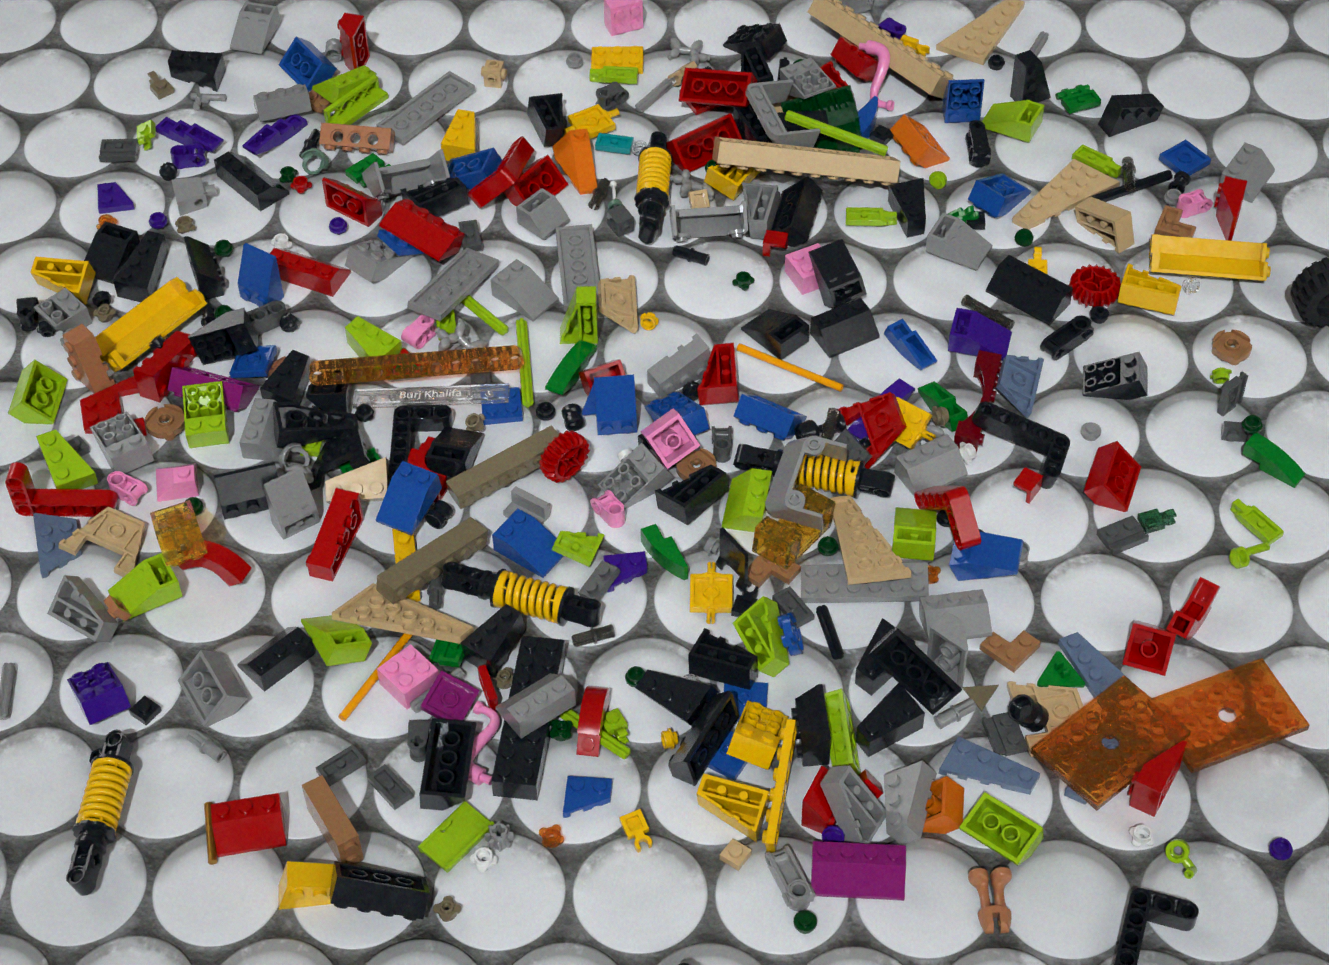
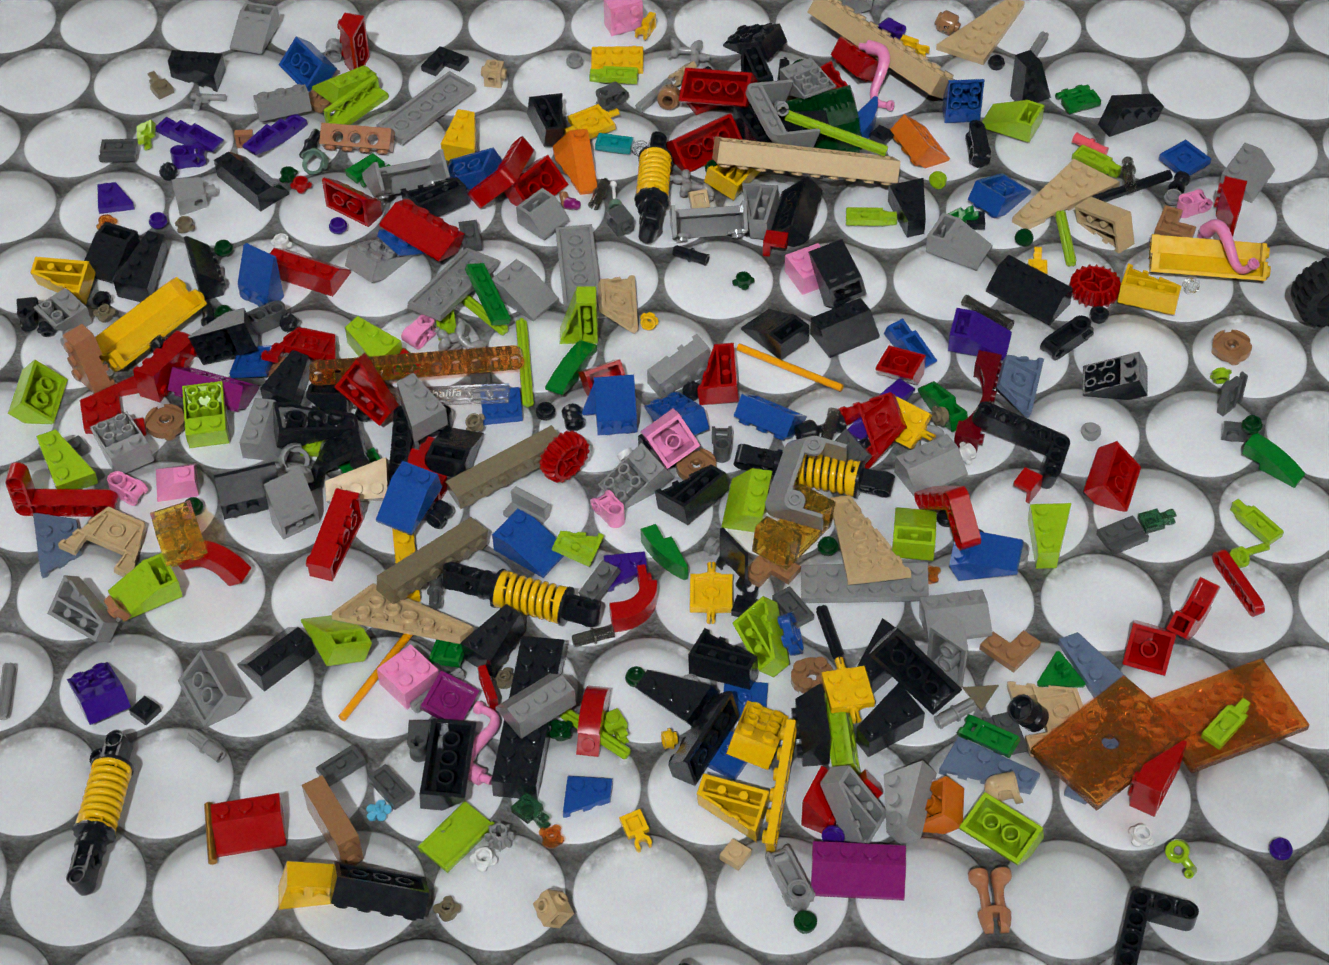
none -> nougat plate [234,129,254,148]
none -> red wing [261,327,335,374]
none -> red wedge [335,353,399,426]
none -> medium azure plant [366,800,392,821]
none -> light grey wedge [397,373,448,442]
none -> black plate [421,46,469,76]
none -> green plate [465,263,511,325]
none -> clear green plate [511,793,551,831]
none -> tan brick [533,889,574,928]
none -> magenta arm [559,191,581,210]
none -> red arch [609,564,658,633]
none -> yellow plate [635,12,656,40]
none -> medium nougat head [657,84,680,110]
none -> light grey pin [774,100,789,116]
none -> medium nougat plate [791,657,833,693]
none -> yellow plate [821,657,875,724]
none -> red slope [876,345,926,385]
none -> medium nougat head [934,10,961,36]
none -> green plate [956,714,1021,758]
none -> tan helmet [984,771,1024,804]
none -> lime wedge [1028,503,1071,569]
none -> lime axle [1055,210,1077,267]
none -> coral pin [1072,132,1109,155]
none -> bright pink animal [1197,219,1260,275]
none -> lime hinge [1201,698,1251,750]
none -> red beam [1212,549,1265,617]

